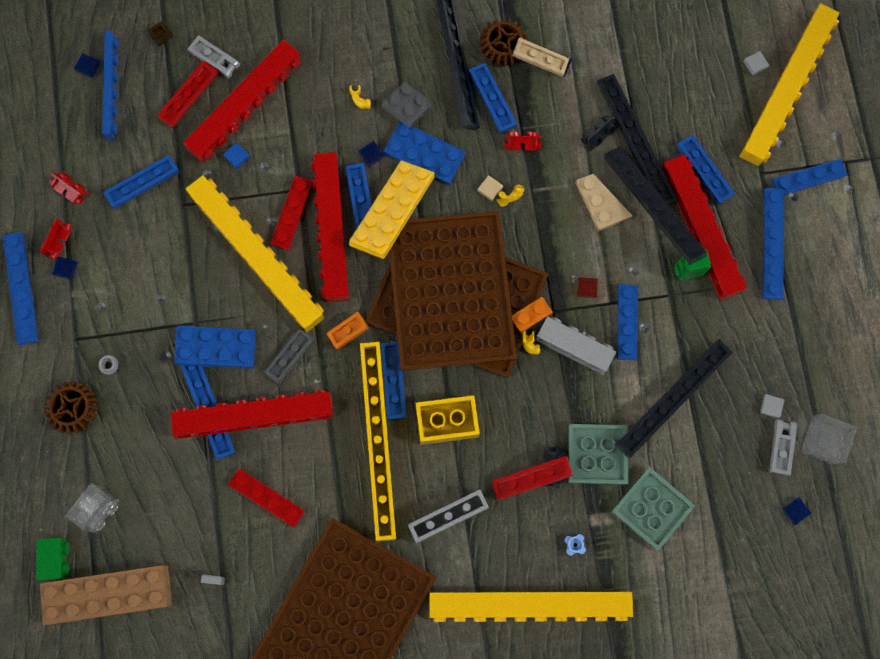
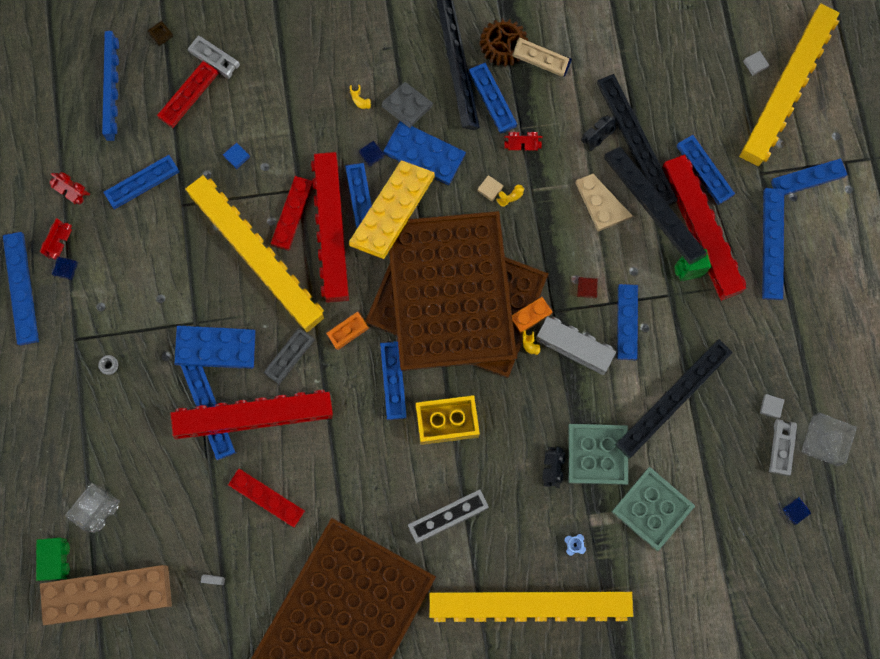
reddish brown gear [43,381,98,434] -> none
clear blue tile [74,53,100,78] -> none
red brick [183,39,301,164] -> none
yellow brick [360,342,396,542] -> none
red plate [492,456,573,501] -> none

